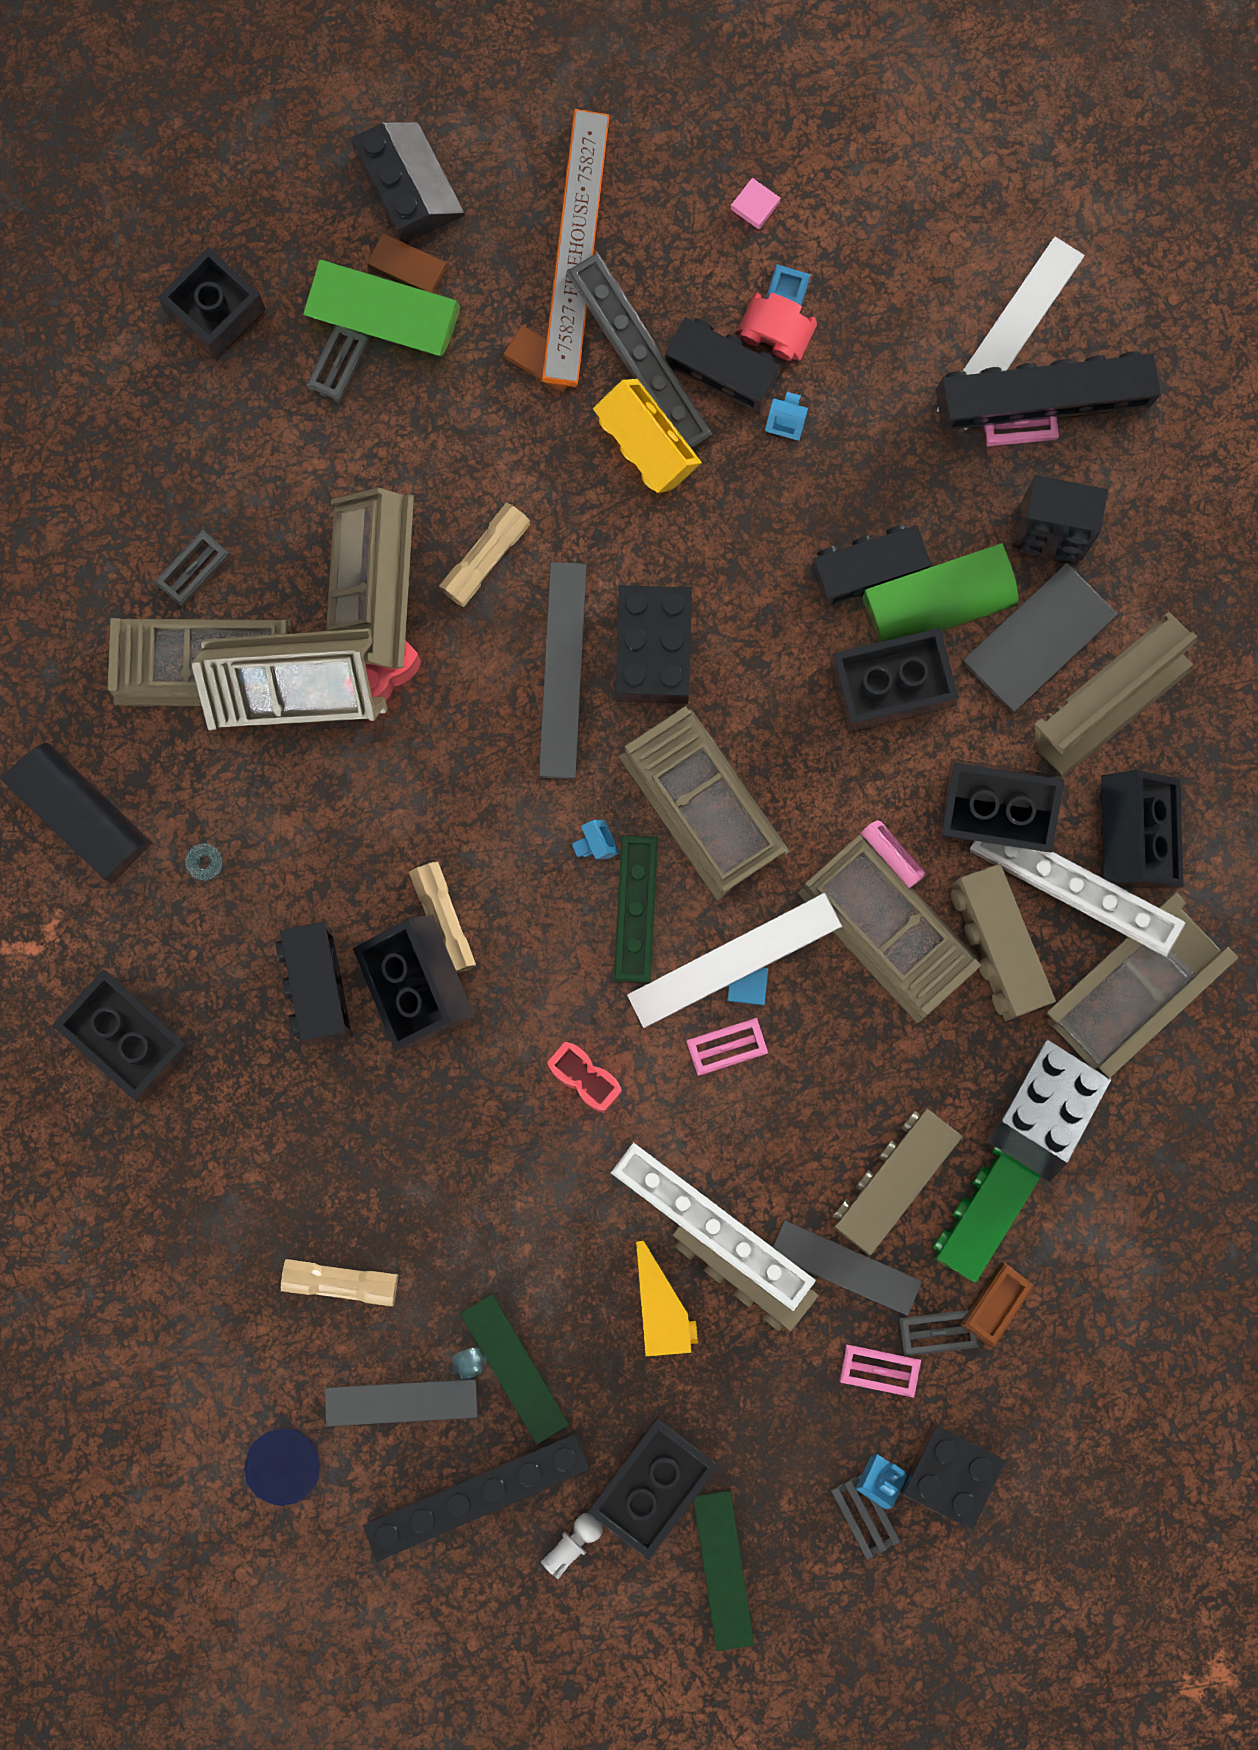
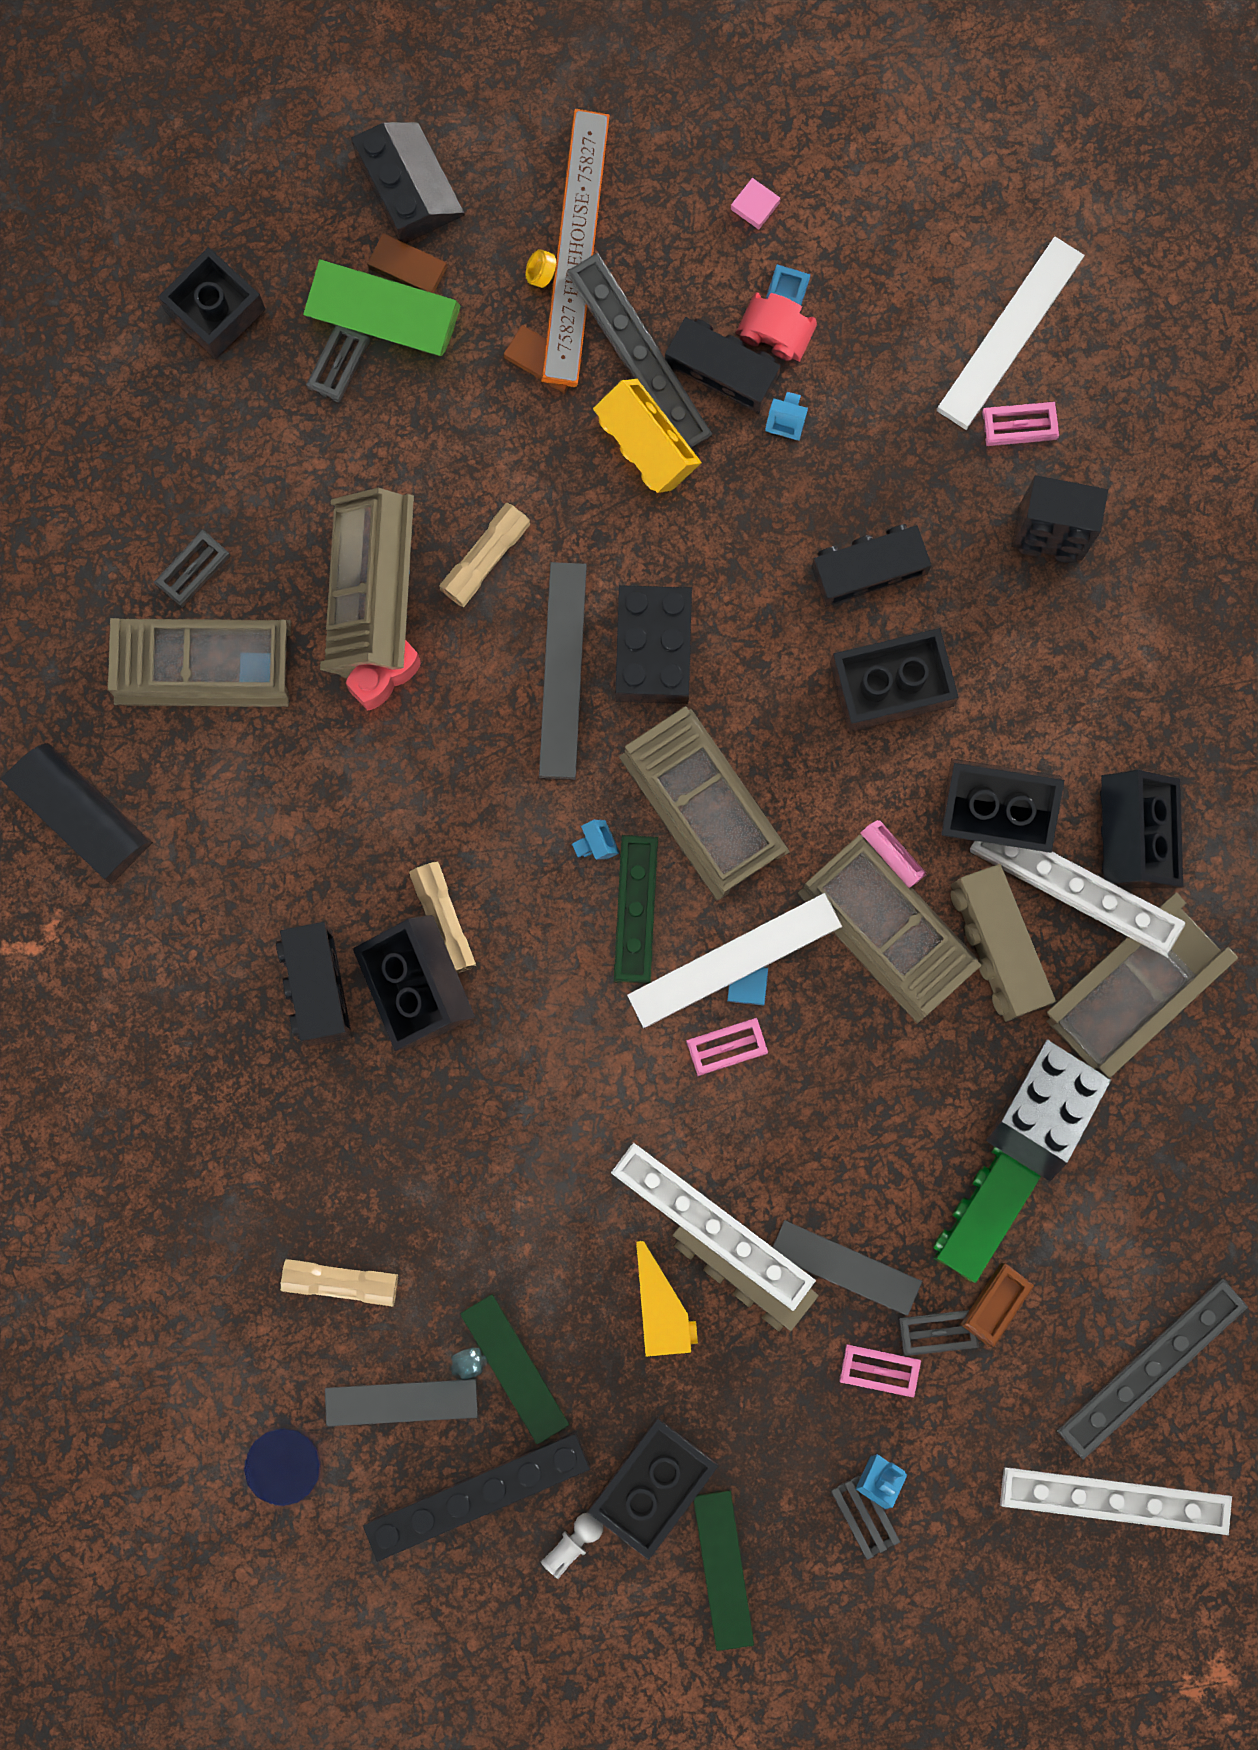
black brick [52,970,193,1103] -> none
clear light blue plate [185,844,223,881] -> none
dark tan piece [191,628,387,730] -> none
coral brick [548,1042,622,1113] -> none
dark tan brick [832,1109,963,1255] -> none
bright green brick [862,543,1019,642] -> none
black brick [900,1423,1006,1531] -> none
black brick [935,351,1161,431] -> none
dark grey tile [962,563,1118,714] -> none
dark tan piece [1034,612,1198,778] -> none
none -> yellow tile [525,249,556,288]
none -> white tile [1000,1467,1232,1535]
none -> dark grey tile [1056,1278,1248,1460]

